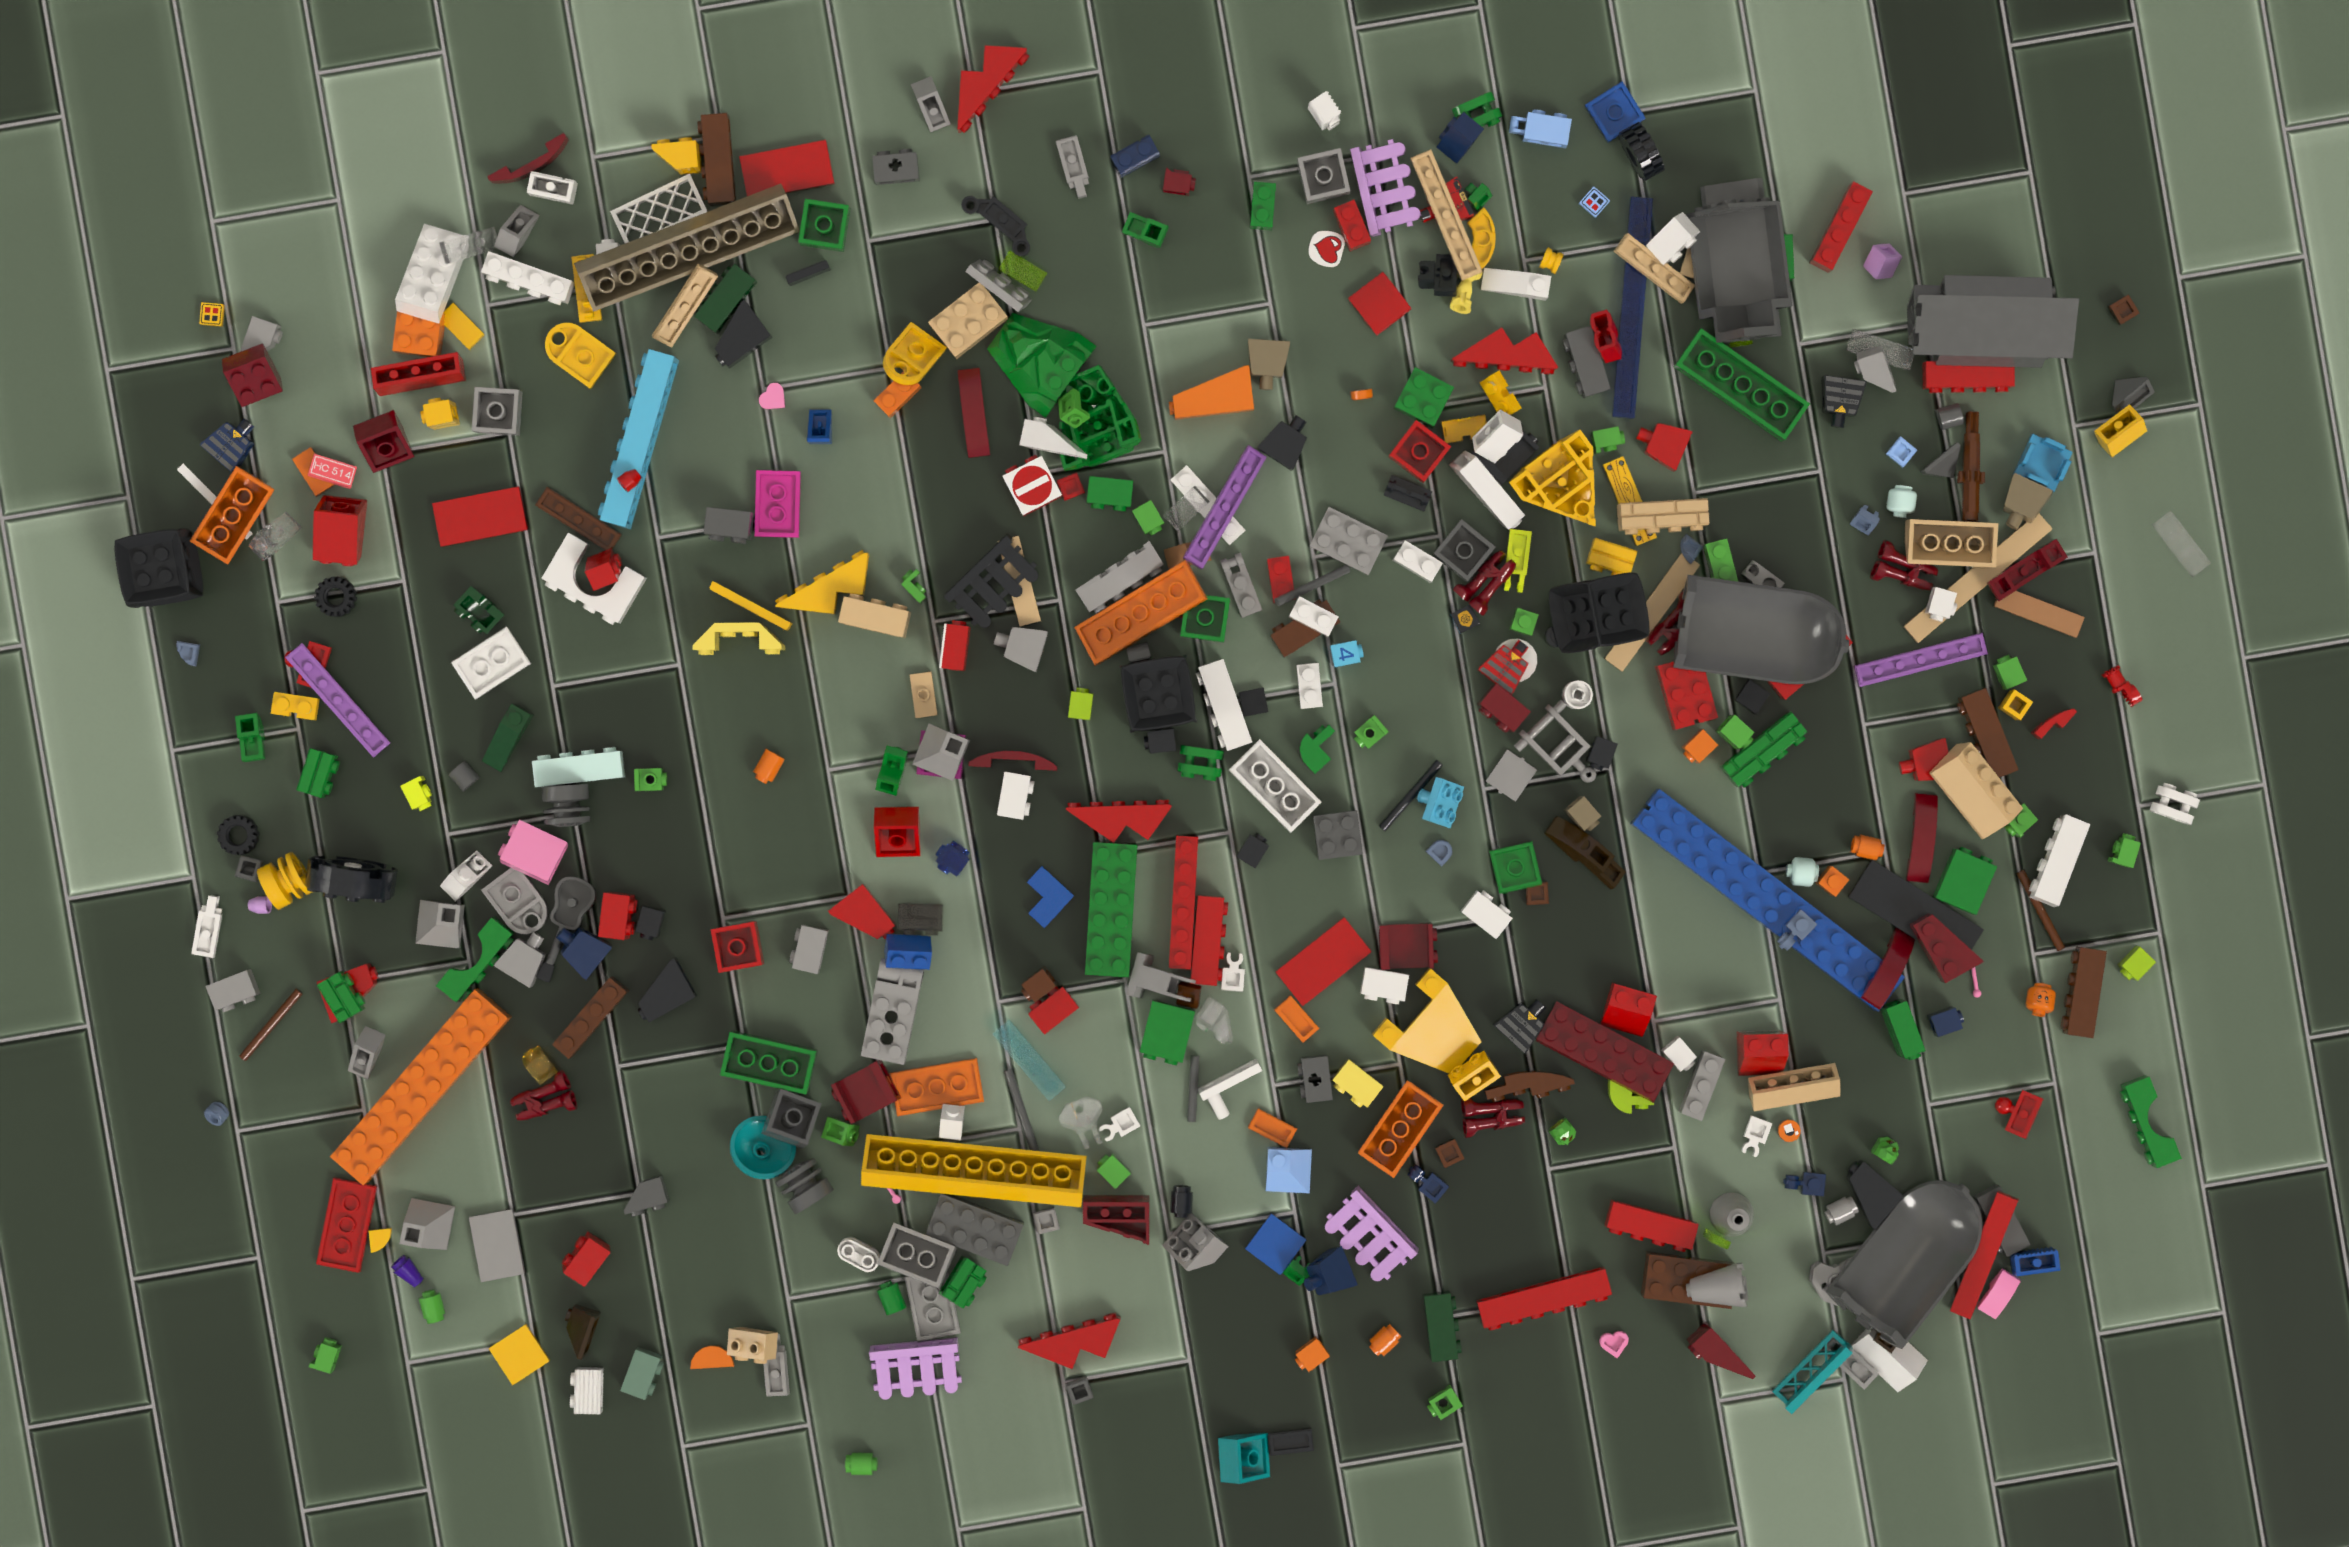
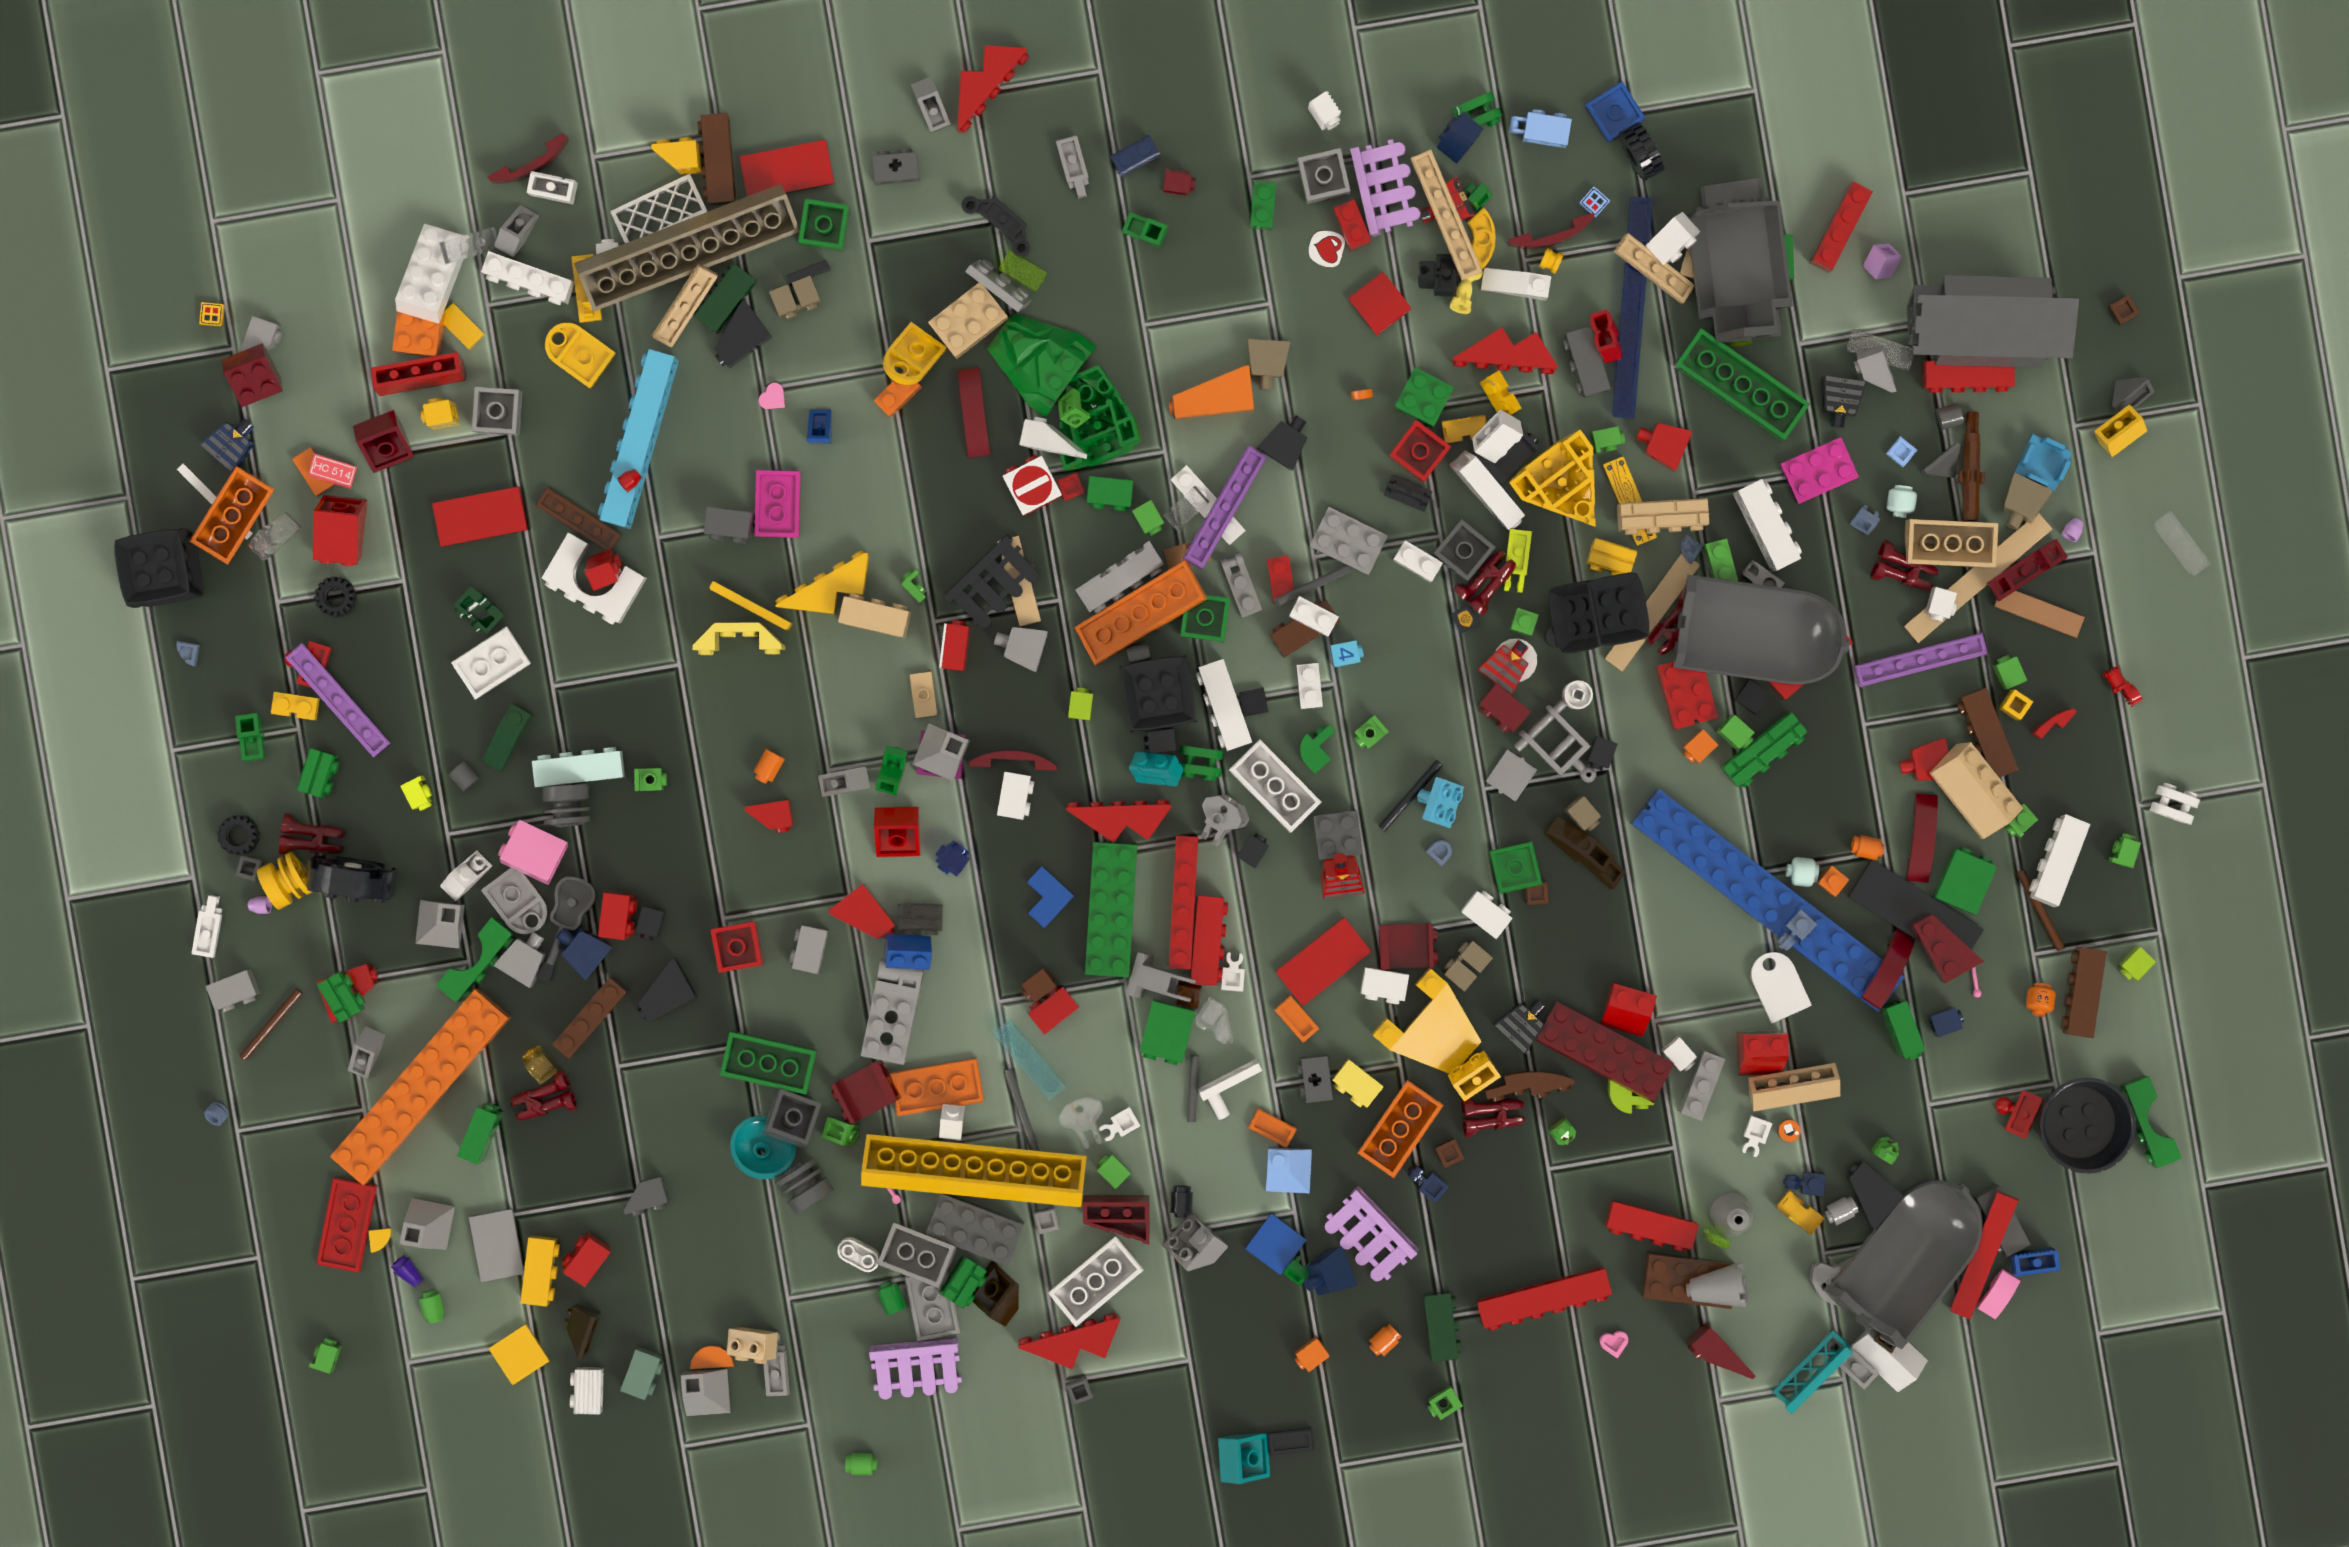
none -> dark red piece [279,813,344,855]
none -> green brick [457,1102,504,1165]
none -> yellow brick [520,1235,560,1307]
none -> light grey slope [681,1368,731,1416]
none -> red slope [745,800,794,833]
none -> dark tan piece [770,276,821,320]
none -> light grey slope [818,766,870,797]
none -> dark brown slope [973,1261,1019,1327]
none -> white brick [1048,1236,1144,1327]
none -> teal brick [1129,751,1183,787]
none -> light grey hinge [1201,794,1249,847]
none -> red torso [1320,853,1365,899]
none -> dark tan piece [1443,940,1493,992]
none -> dark red slope [1507,213,1595,249]
none -> white brick [1732,479,1802,572]
none -> white tile [1751,952,1812,1024]
none -> yellow piece [1775,1190,1824,1235]
none -> dark pink plate [1780,437,1859,505]
none -> black piece [2039,1078,2136,1174]
none -> lavender hose [2061,518,2083,542]

